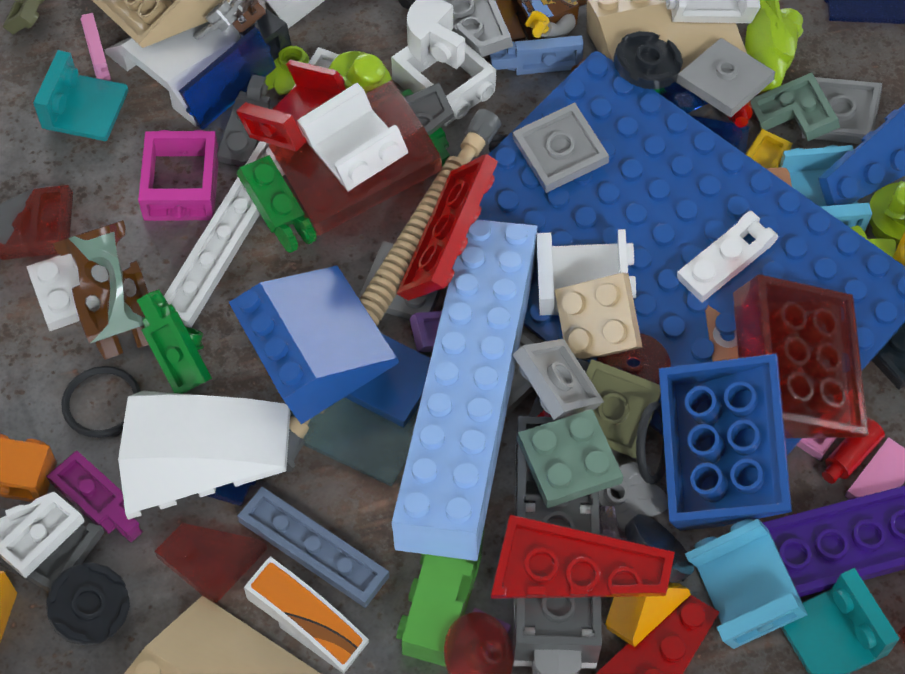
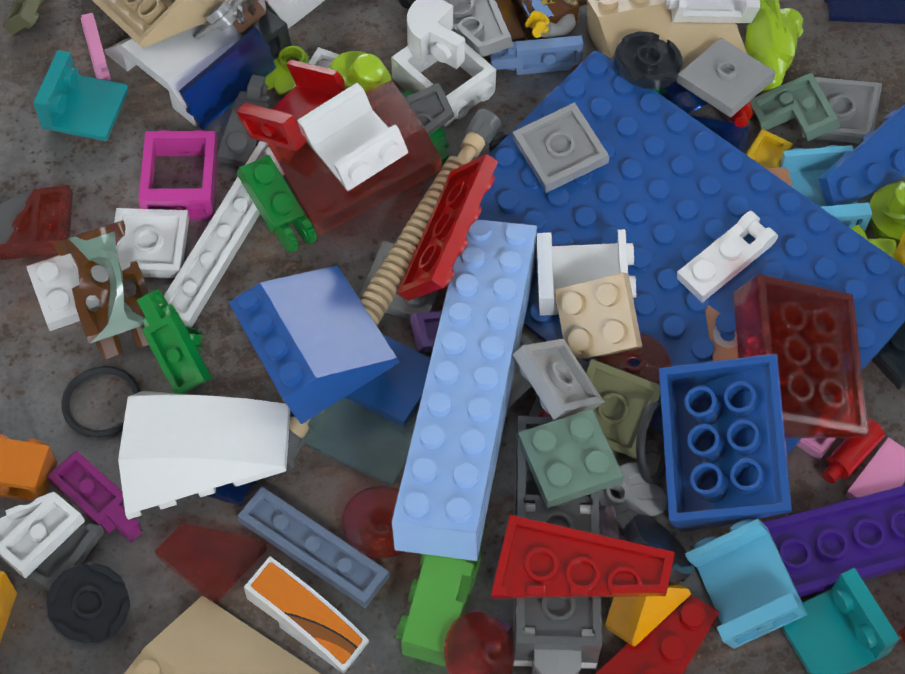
none -> white plate [107,208,189,278]
none -> clear red dish [342,486,405,558]

